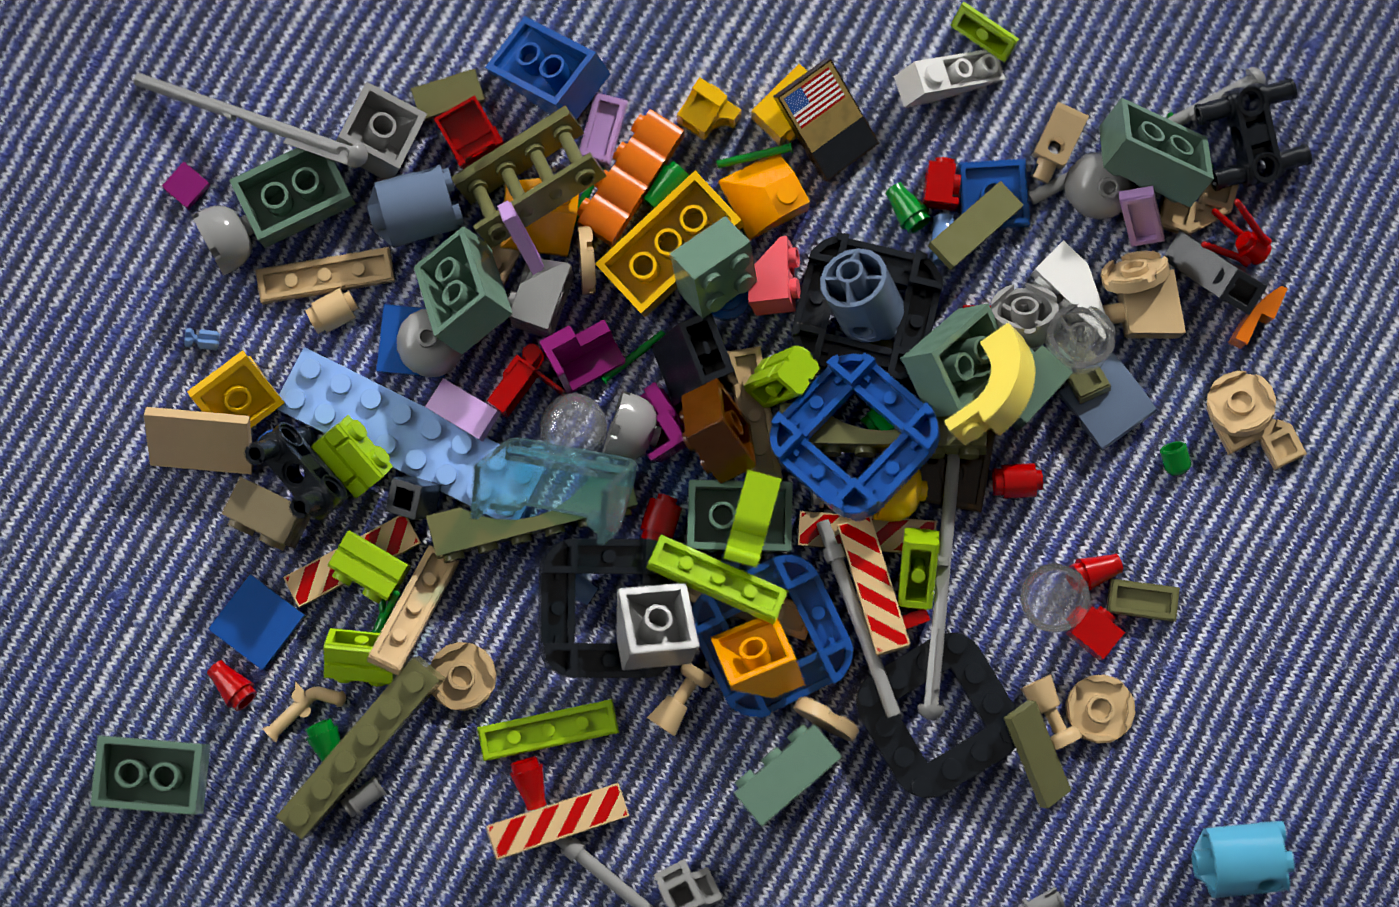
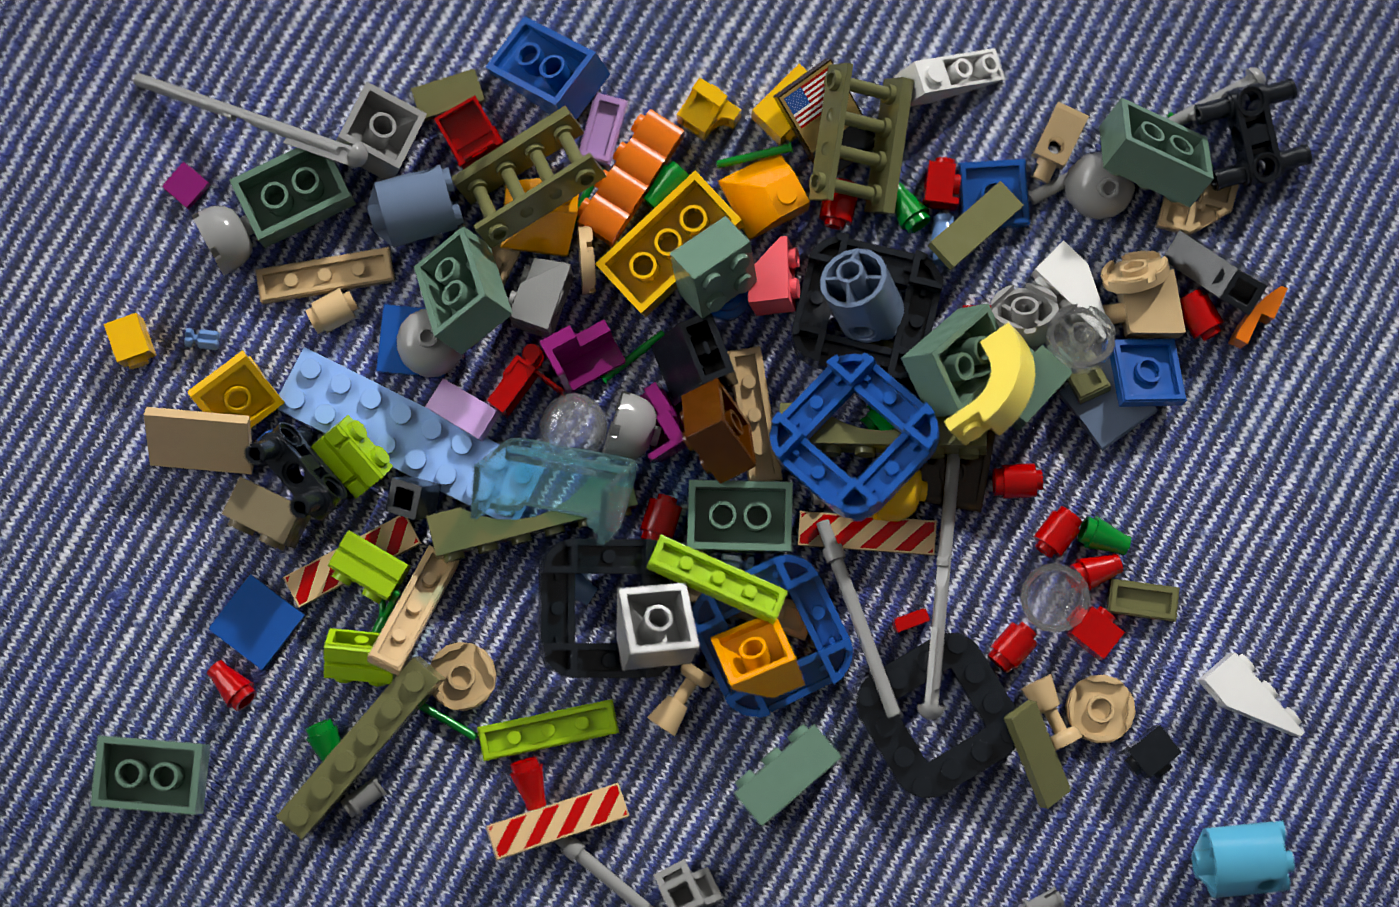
tan piece [262,682,346,743] -> none
lavender tile [498,201,544,275] -> none
lime piece [723,470,781,568] -> none
lime brick [744,345,820,408] -> none
tan tile [793,697,859,742] -> none
tile [837,516,910,656] -> none
lime brick [898,527,939,610] -> none
lime slope [949,2,1019,63] -> none
lavender tile [1119,186,1165,247] -> none
green piece [1160,441,1191,476] -> none
red plant [1201,199,1272,267] -> none
tan tile [1206,371,1276,437] -> none
tan tile [1213,419,1307,470] -> none
none -> yellow brick [104,313,157,369]
none -> green piece [419,703,478,741]
none -> olive fence [809,63,914,214]
none -> red brick [819,178,857,230]
none -> red brick [987,621,1038,674]
none -> red brick [1033,506,1083,558]
none -> green cone [1077,516,1131,556]
none -> blue tile [1107,339,1187,407]
none -> black brick [1122,725,1182,779]
none -> red brick [1180,289,1224,341]
none -> white slope [1198,652,1304,736]

